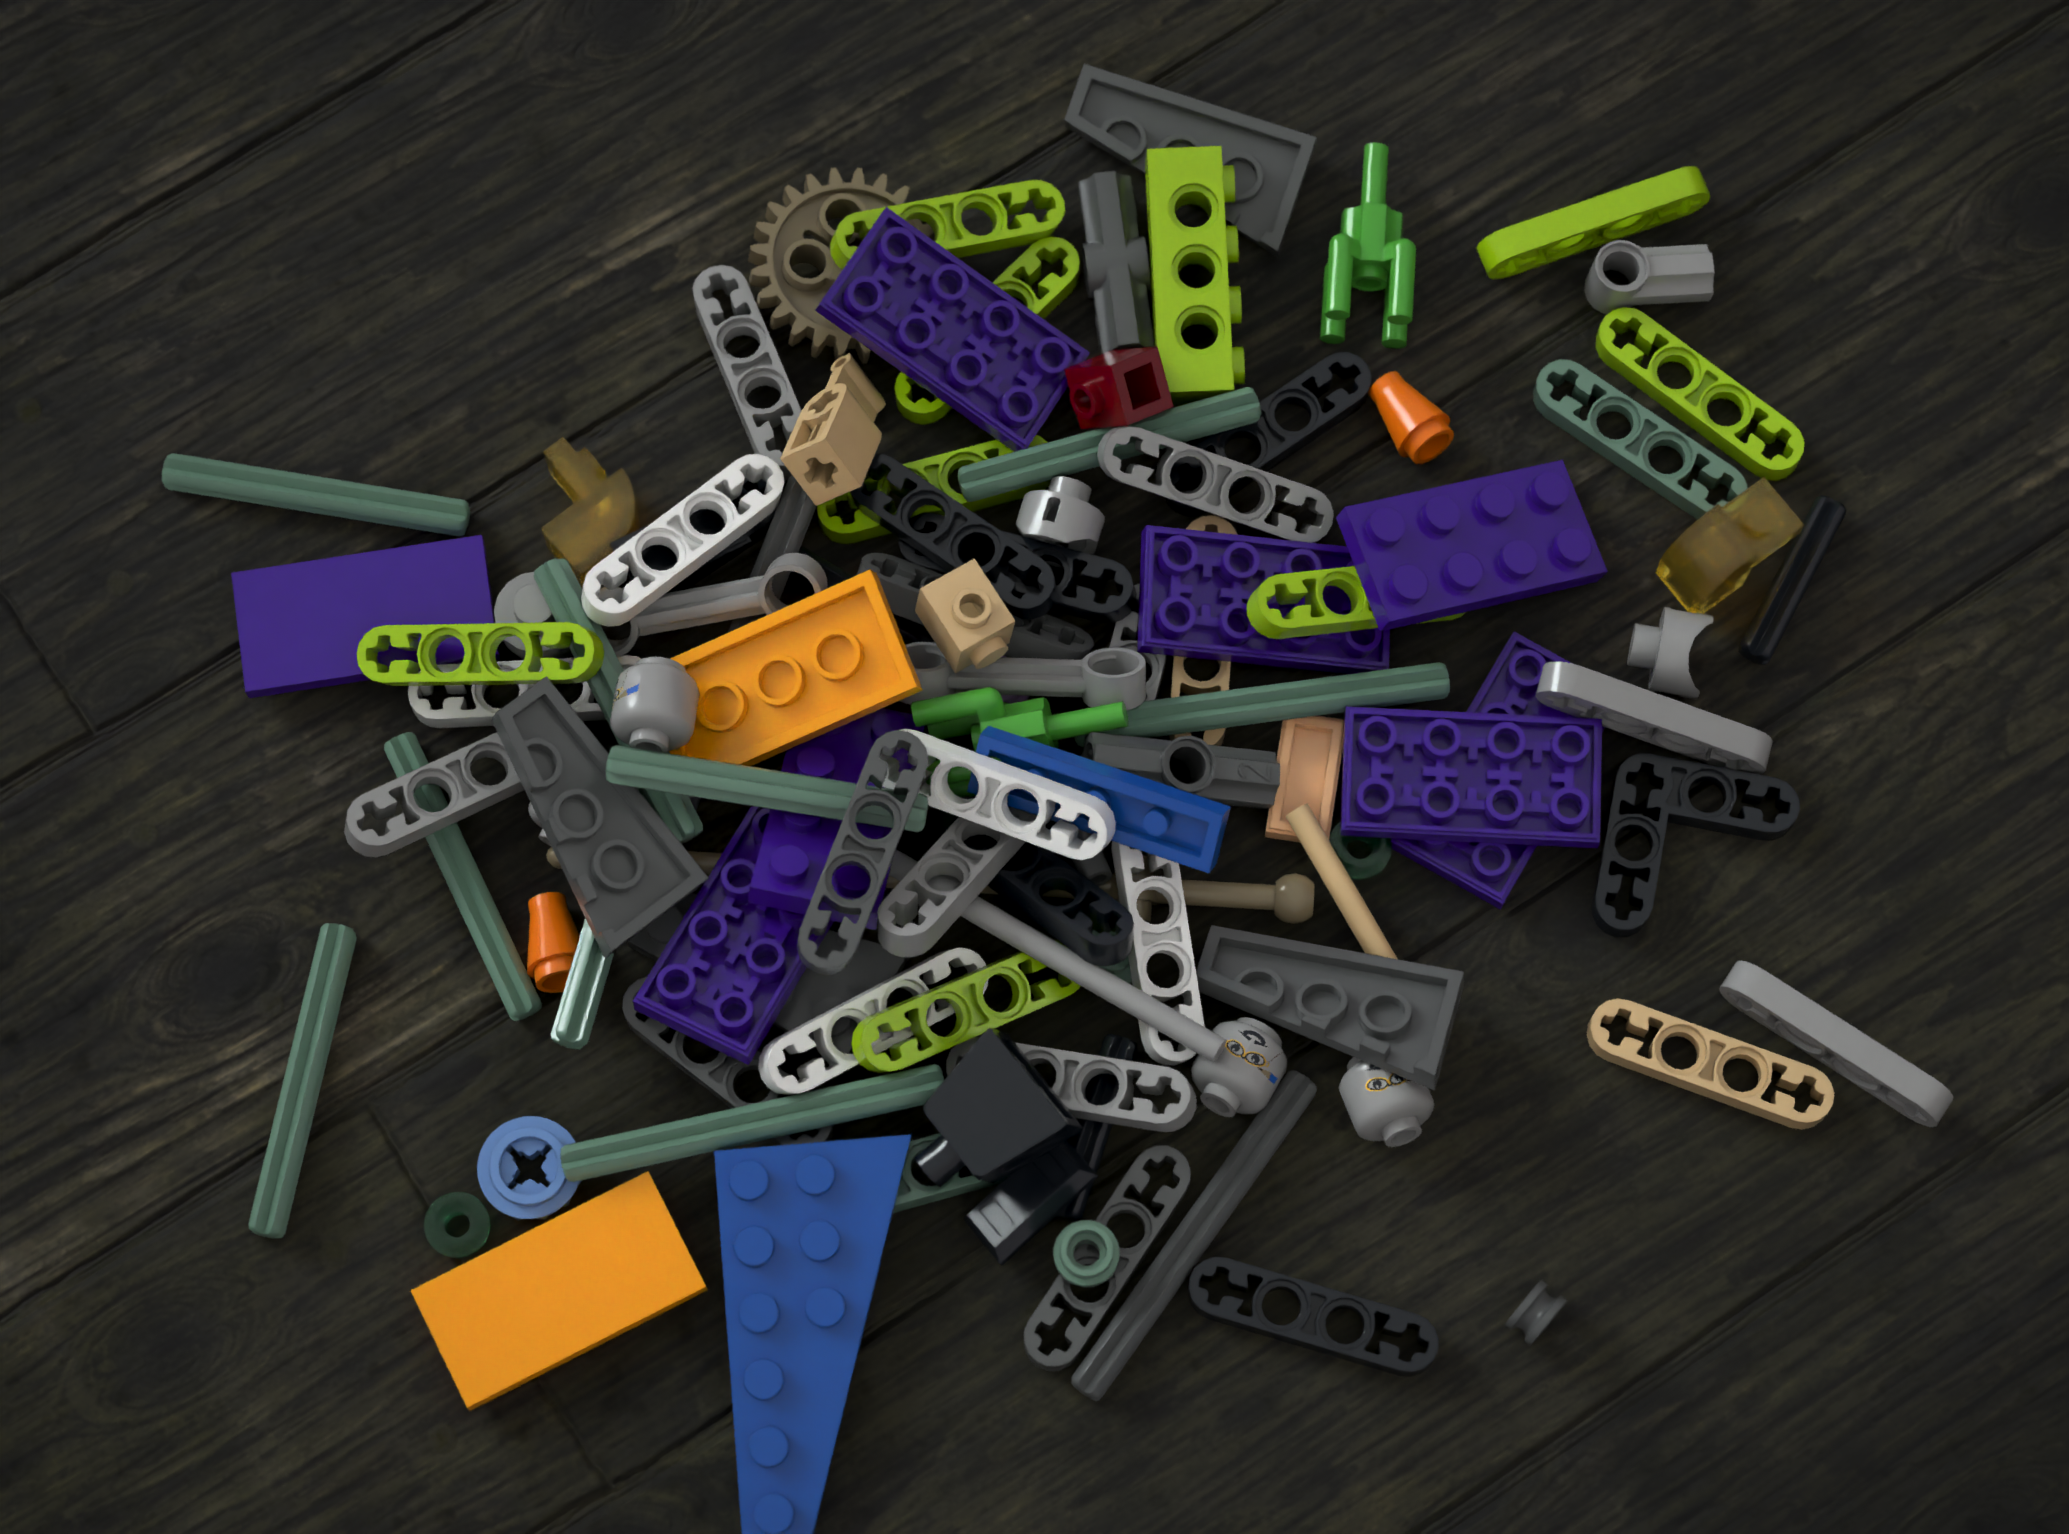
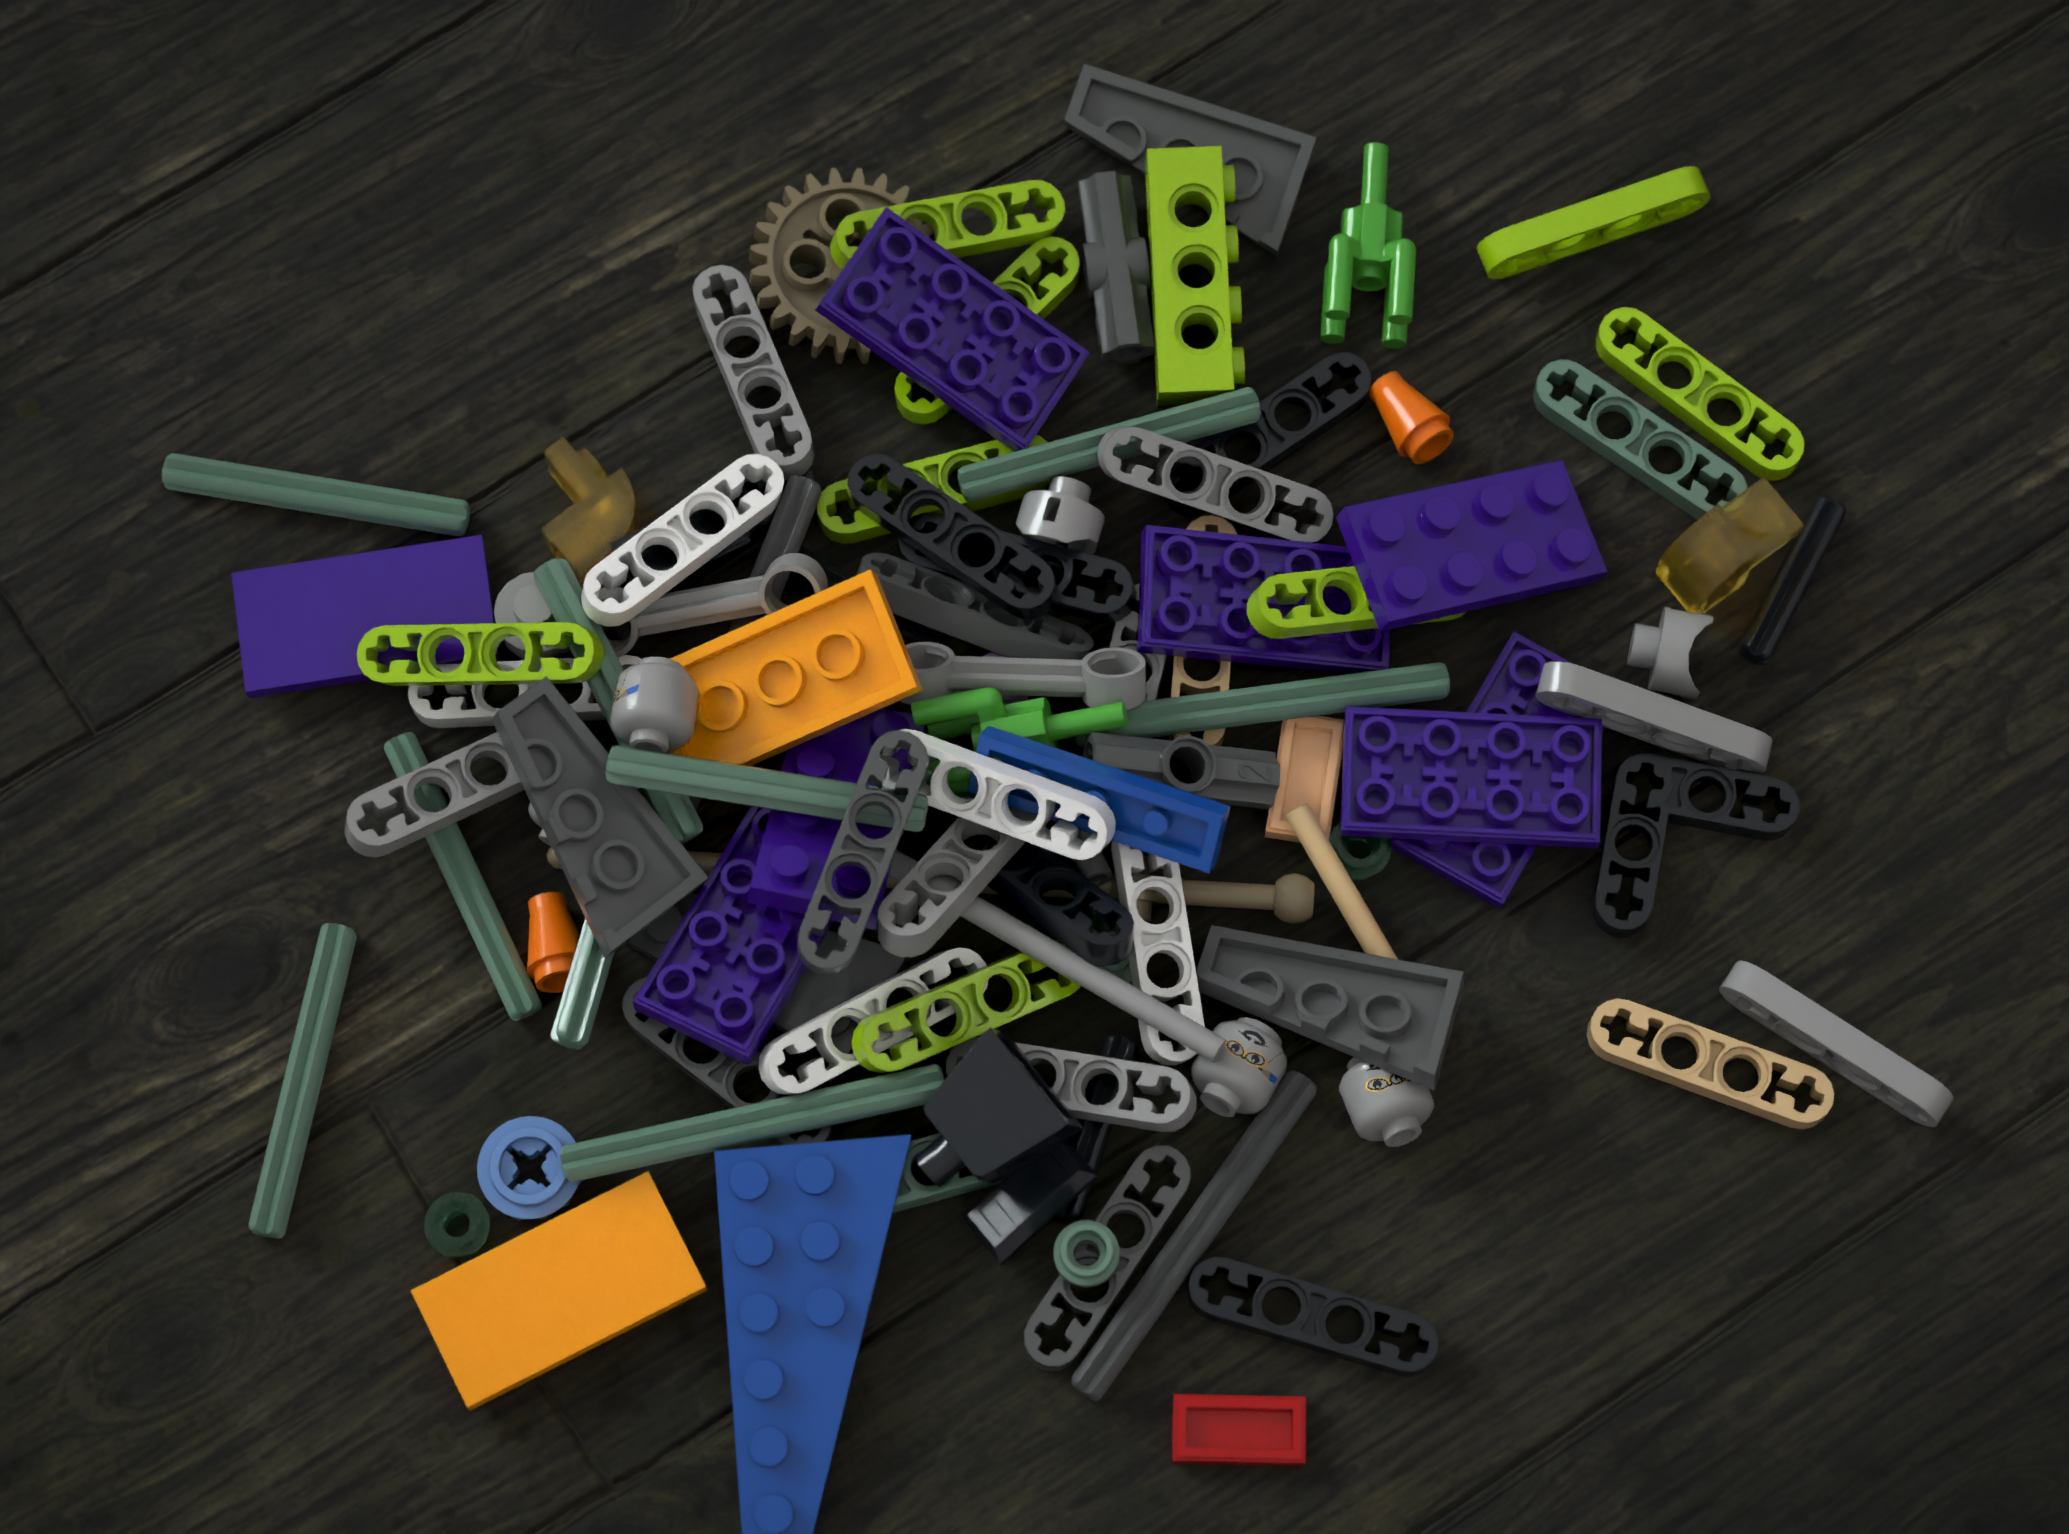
tan piece [780,353,885,506] -> none
tan brick [915,558,1016,673] -> none
dark red brick [1064,346,1174,429] -> none
dark grey bush [1505,1279,1568,1346] -> none
light grey piece [1584,240,1715,314] -> none
none -> red tile [1172,1394,1306,1466]

